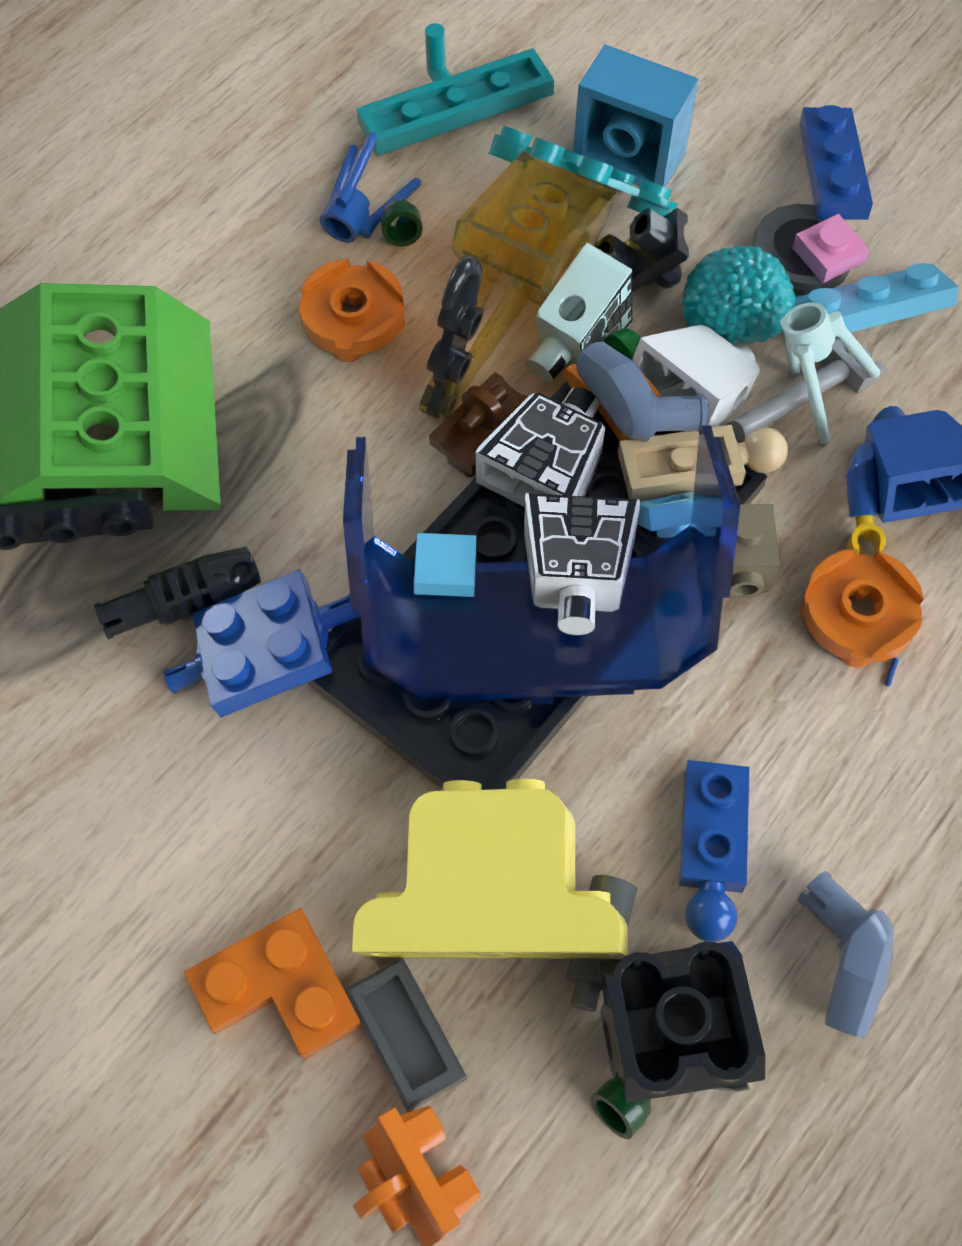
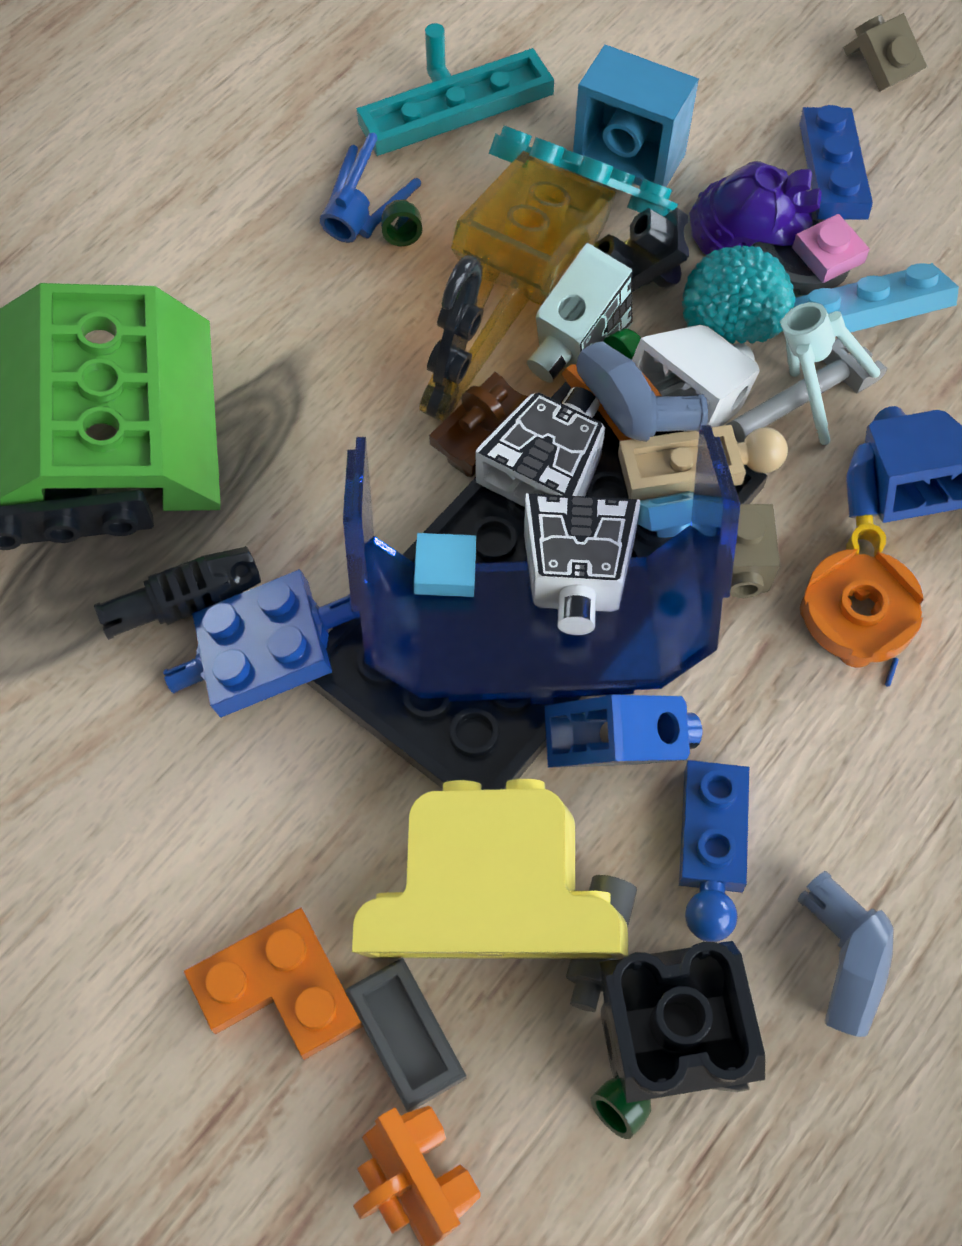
orange plate [299,259,405,362] -> none
none -> blue torso [545,695,703,768]
none -> dark purple helmet [689,161,822,255]
none -> dark tan bracket [843,13,927,92]

